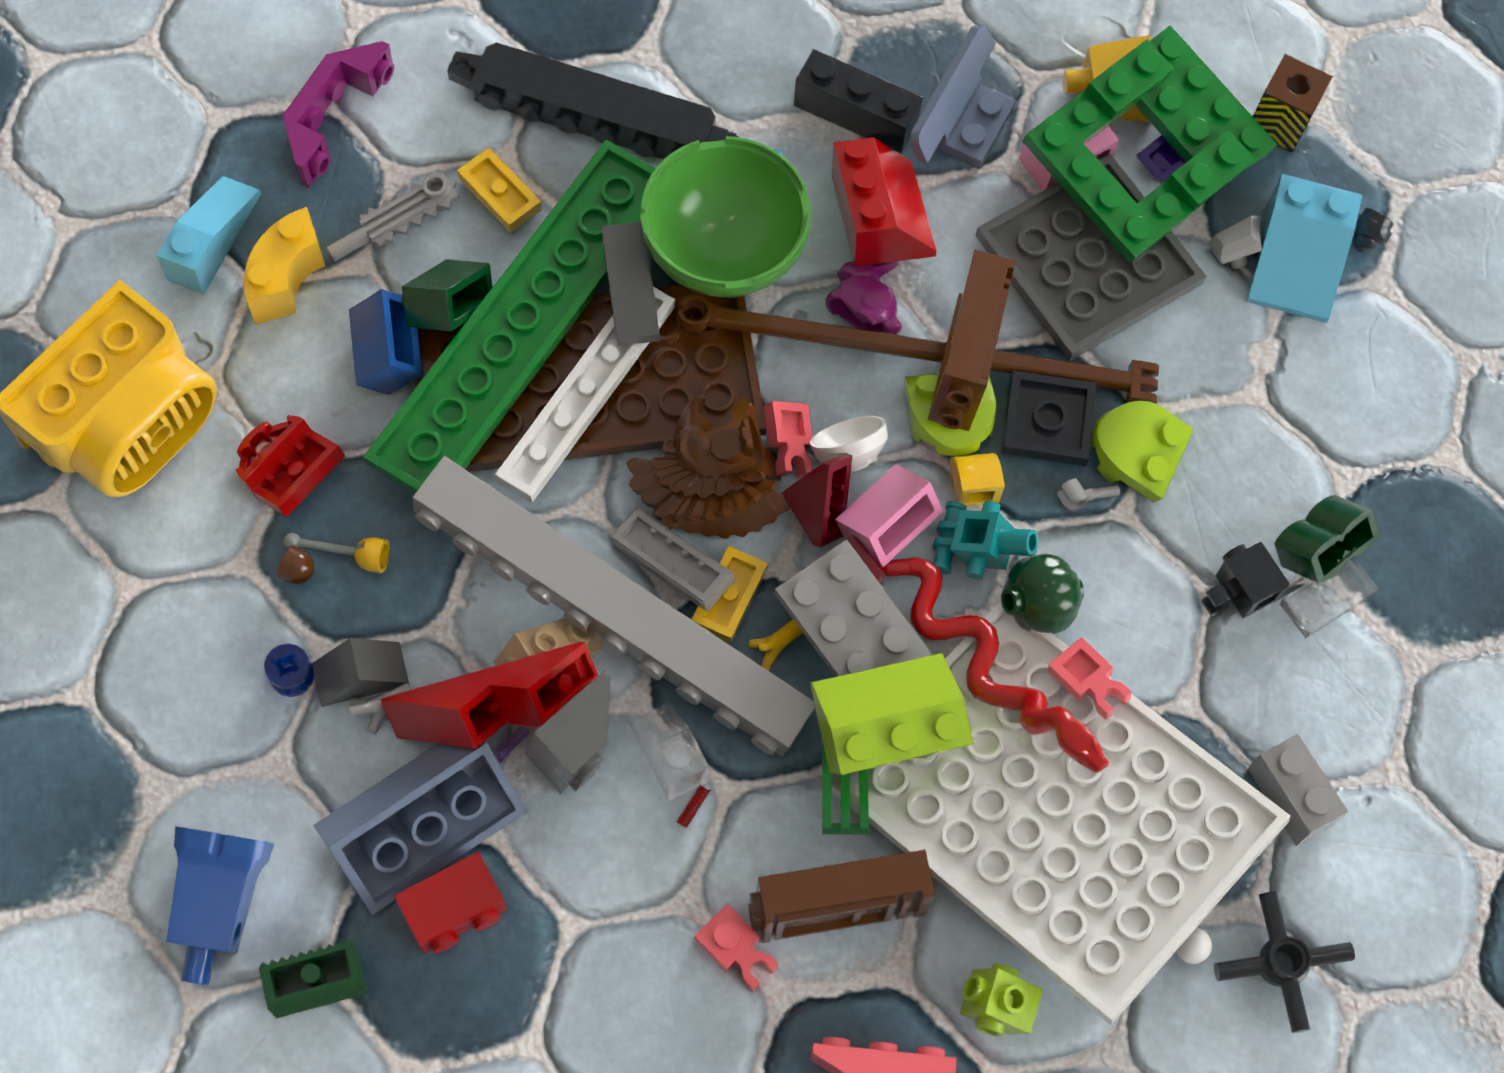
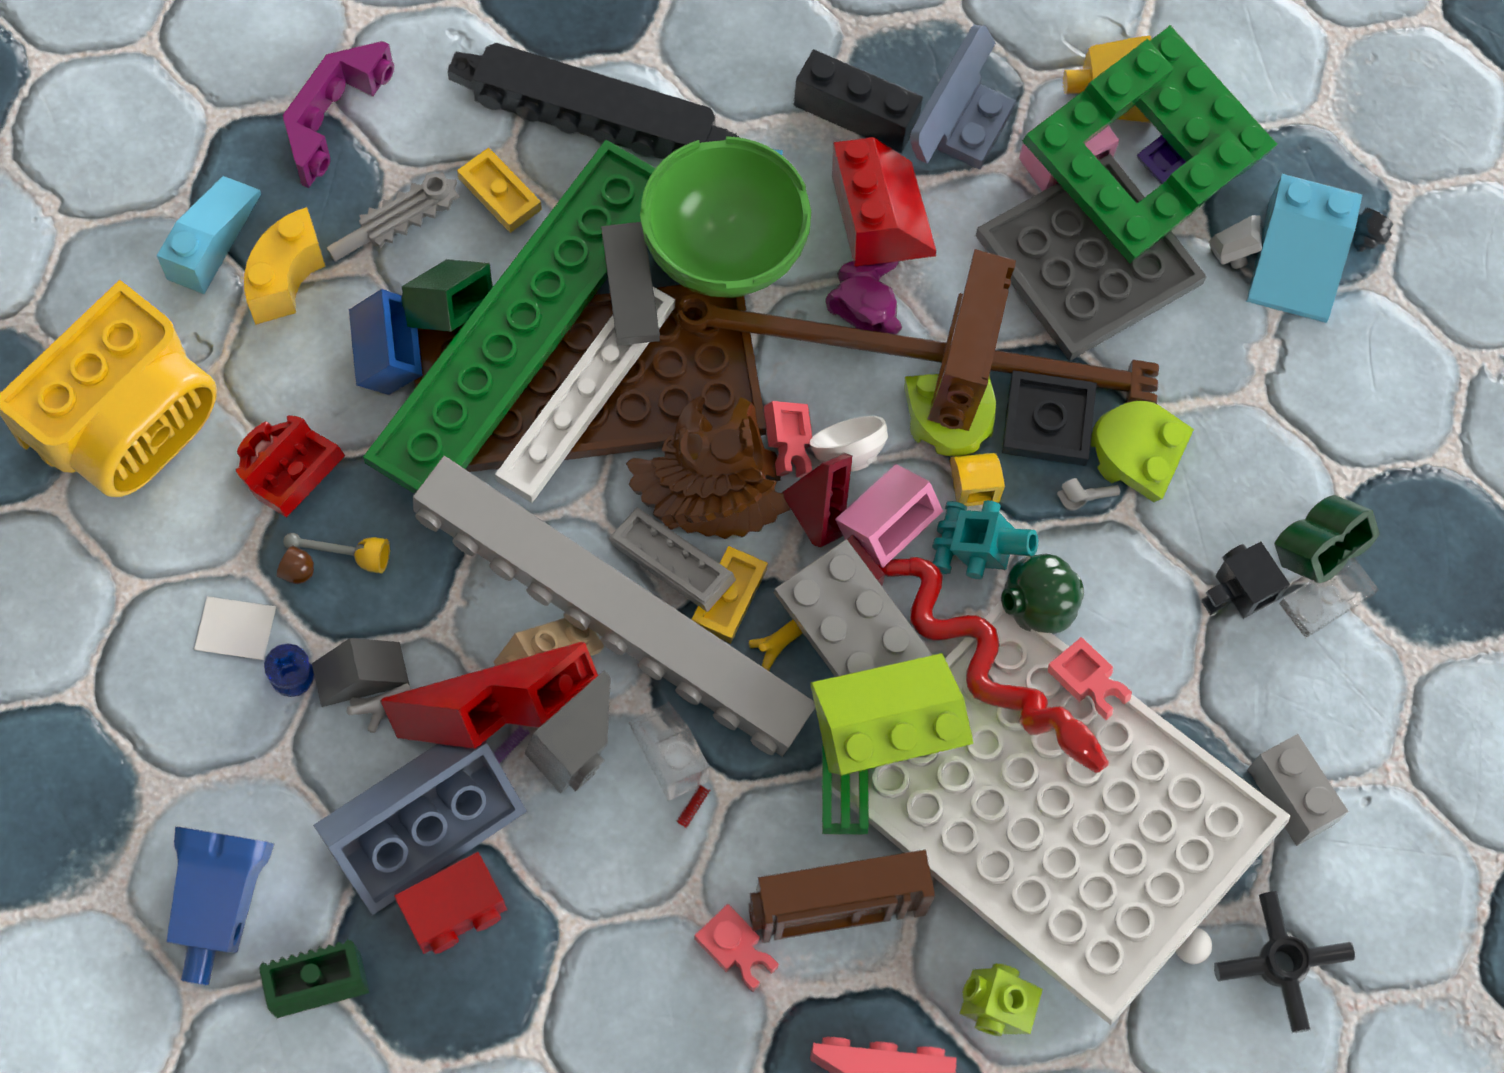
piece [1253,54,1333,152] -> none
none -> white sticker [194,596,276,660]

